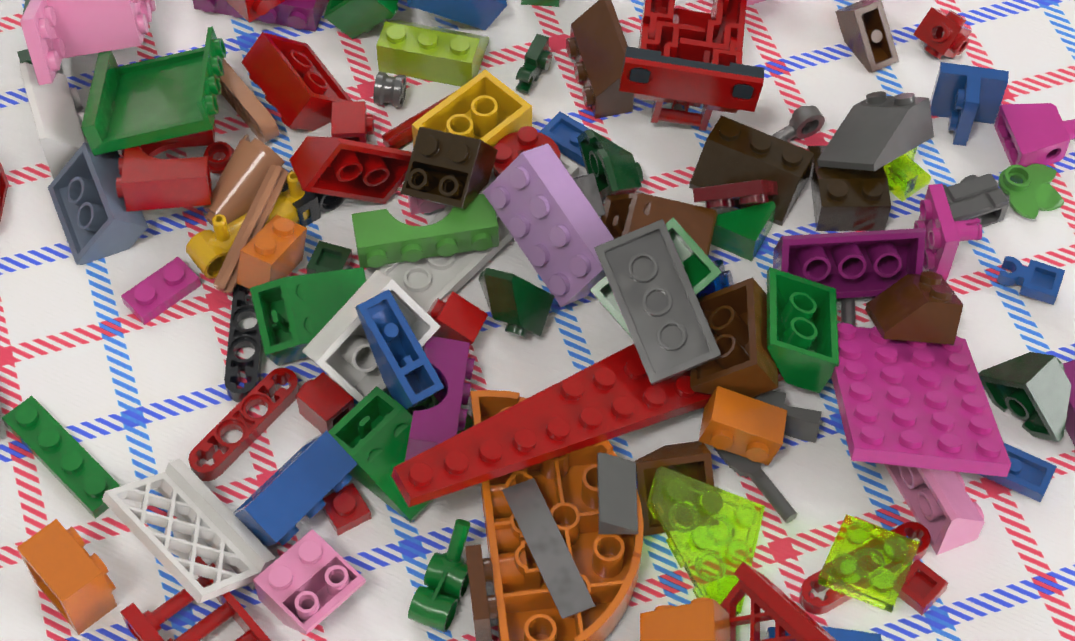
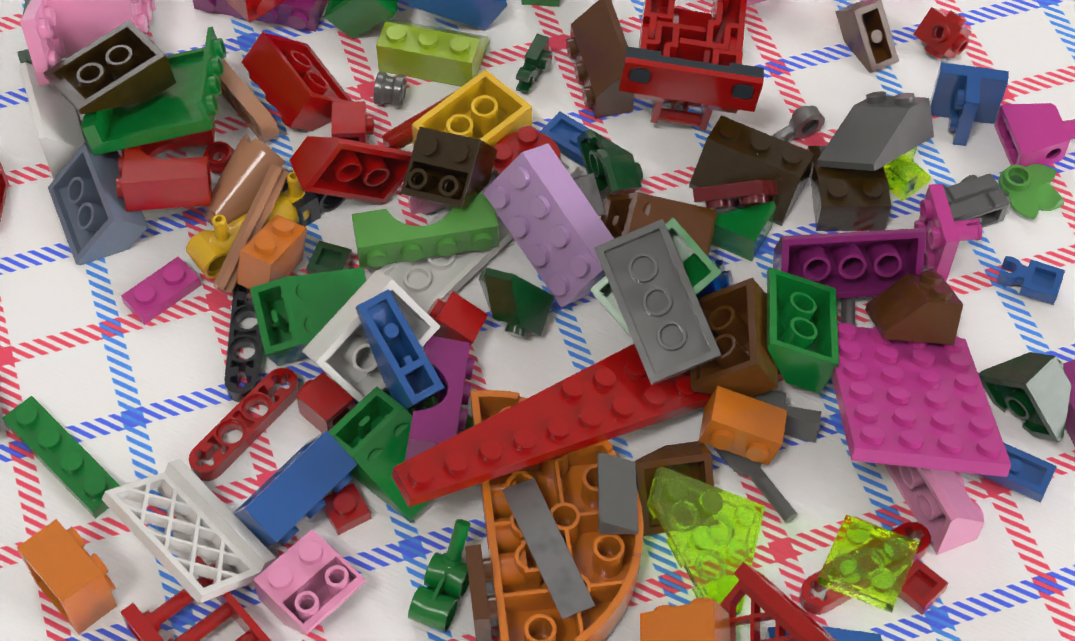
none -> dark brown slope [43,20,176,114]

